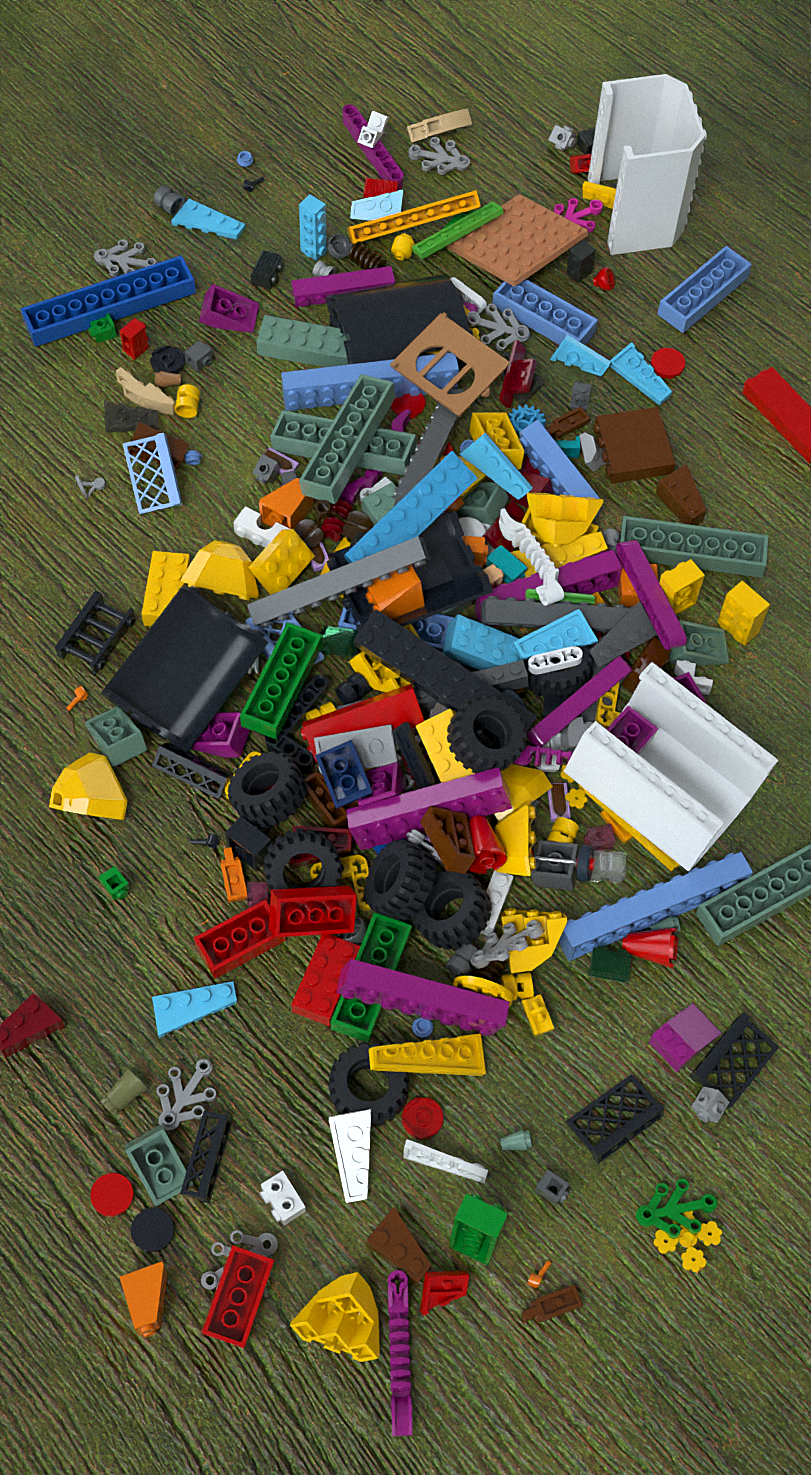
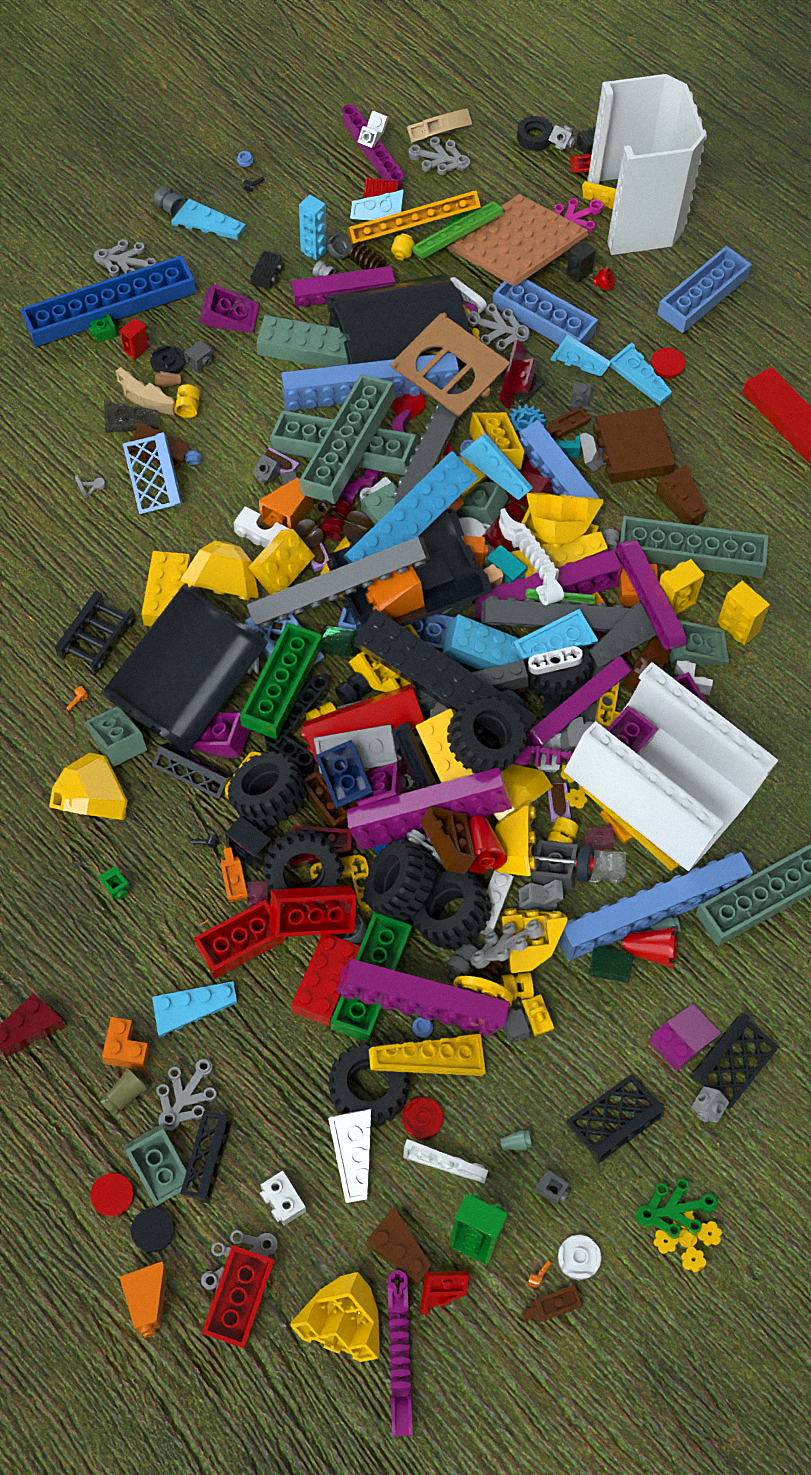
none -> orange brick [102,1017,150,1071]
none -> dark grey brick [503,1009,530,1044]
none -> black tyre [517,116,553,151]
none -> light grey brick [519,880,563,911]
none -> white tile [557,1235,601,1280]

